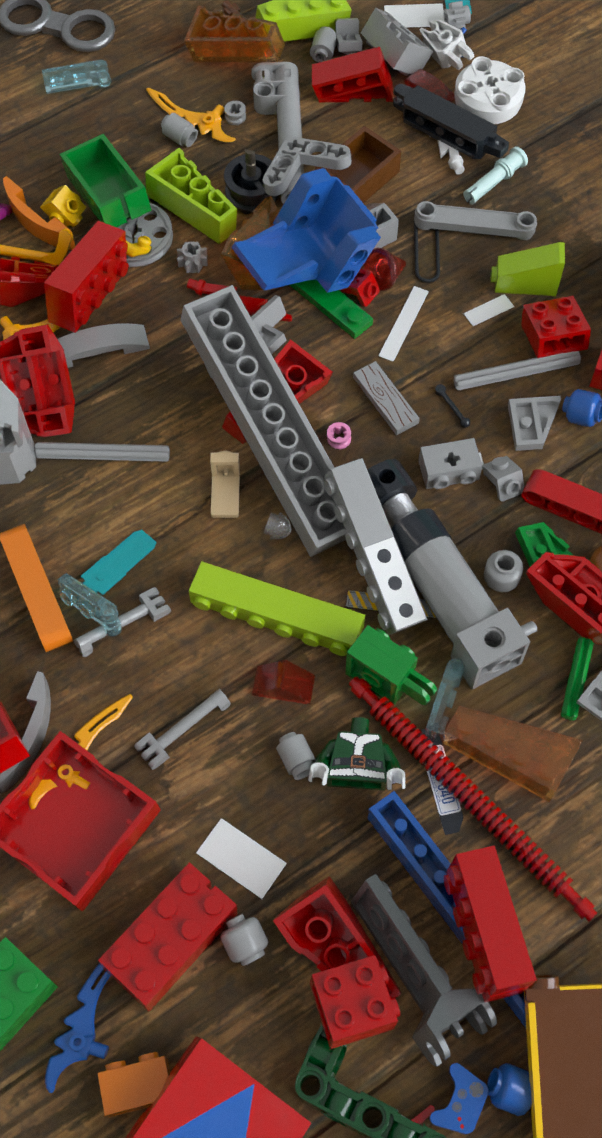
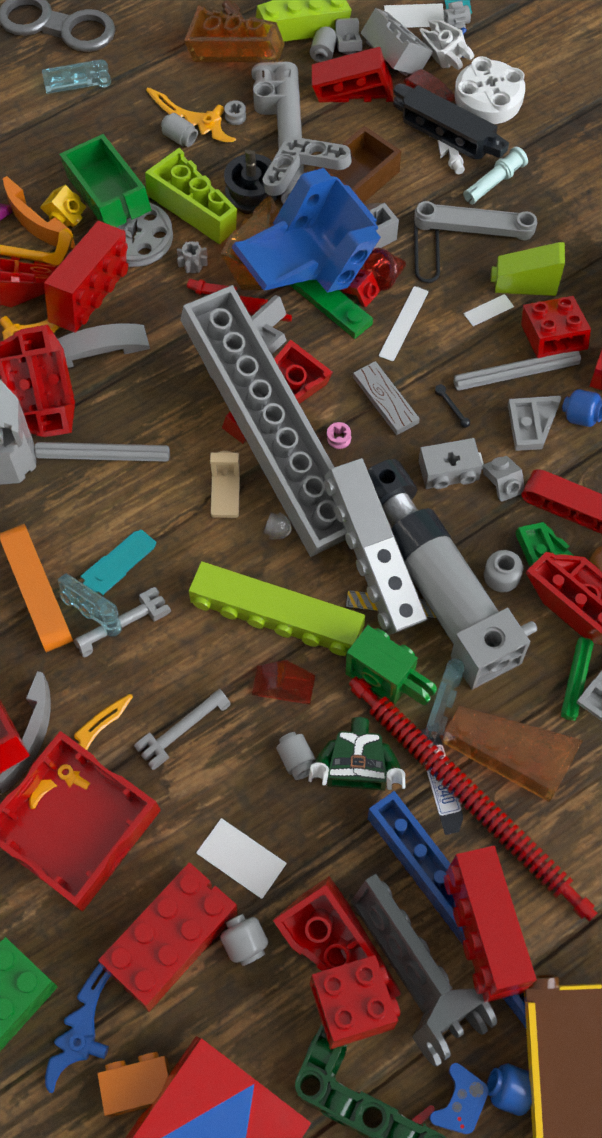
yellow arm [126,236,151,257] -> none

